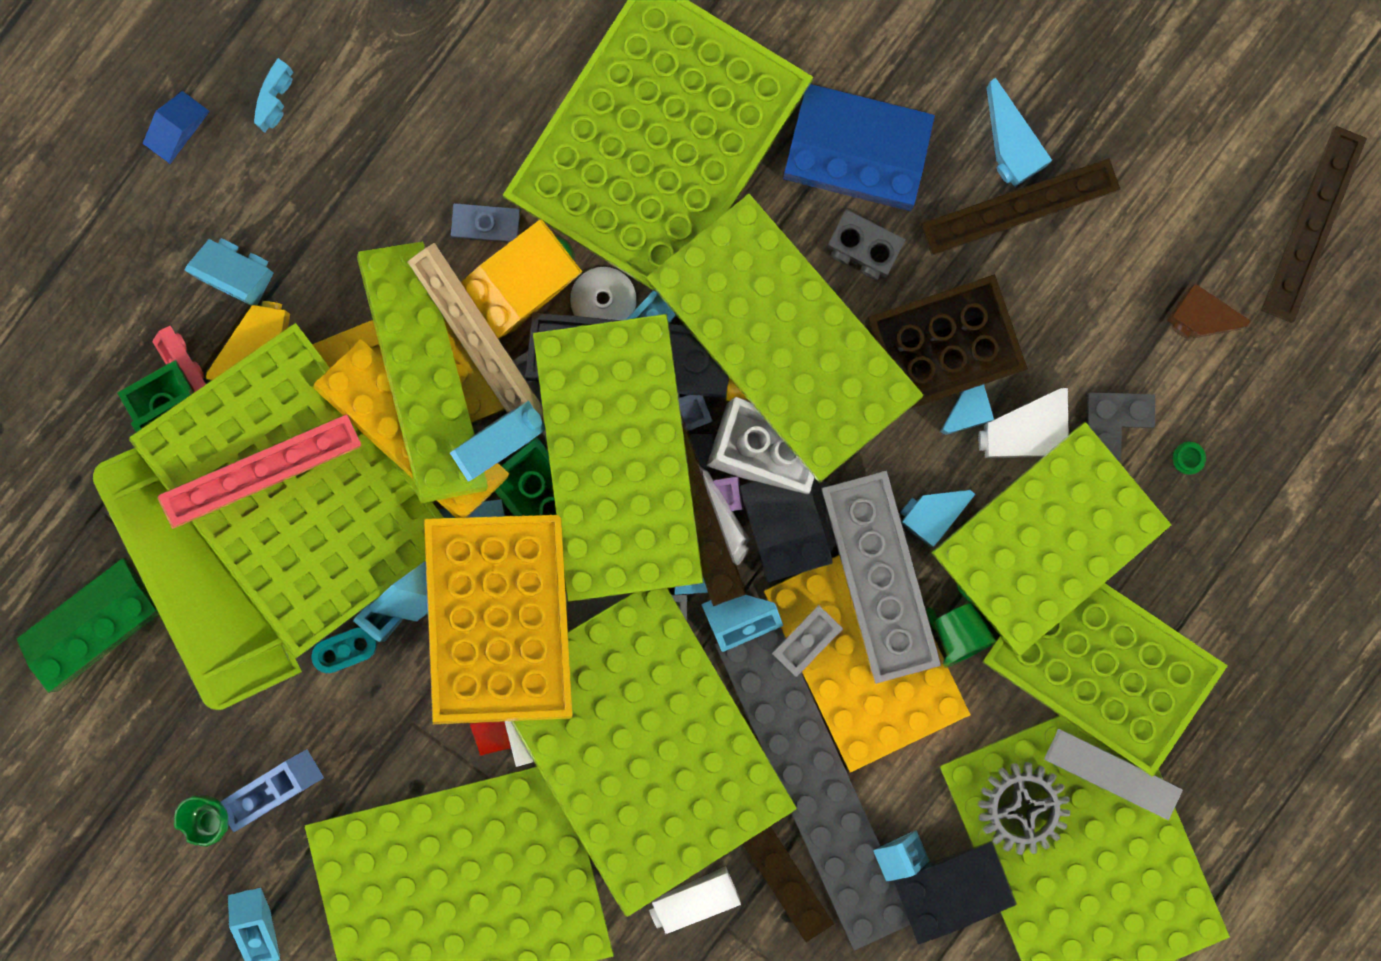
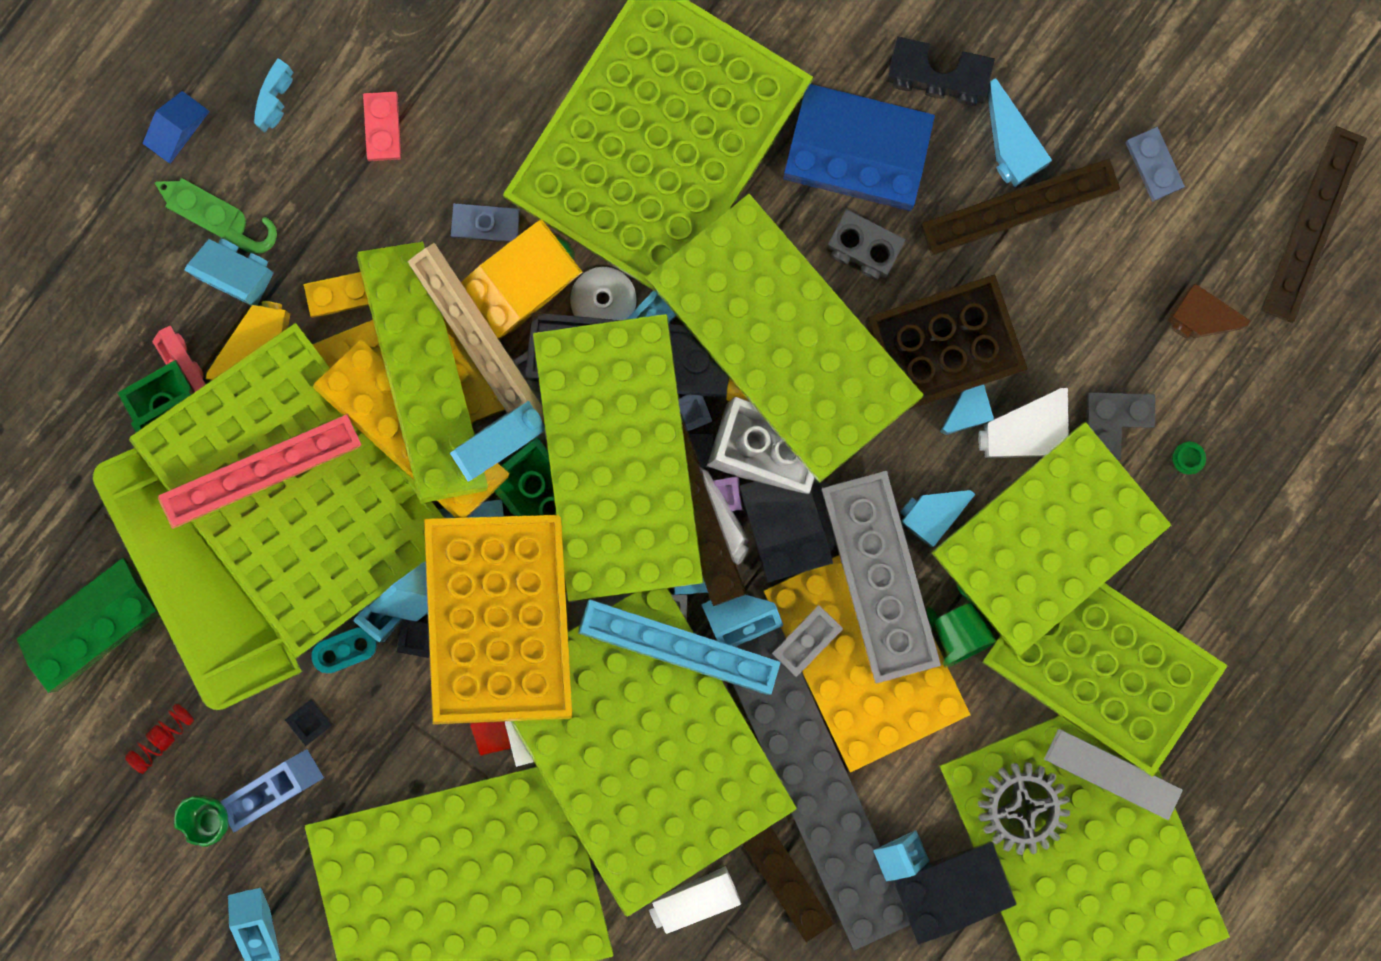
none -> red piece [125,704,194,774]
none -> bright green plate [155,178,277,254]
none -> black plate [285,699,333,746]
none -> yellow plate [304,272,369,318]
none -> coral plate [363,92,401,161]
none -> black plate [396,619,430,658]
none -> medium azure plate [578,600,781,695]
none -> black arch [886,36,995,106]
none -> sand blue plate [1125,127,1185,202]

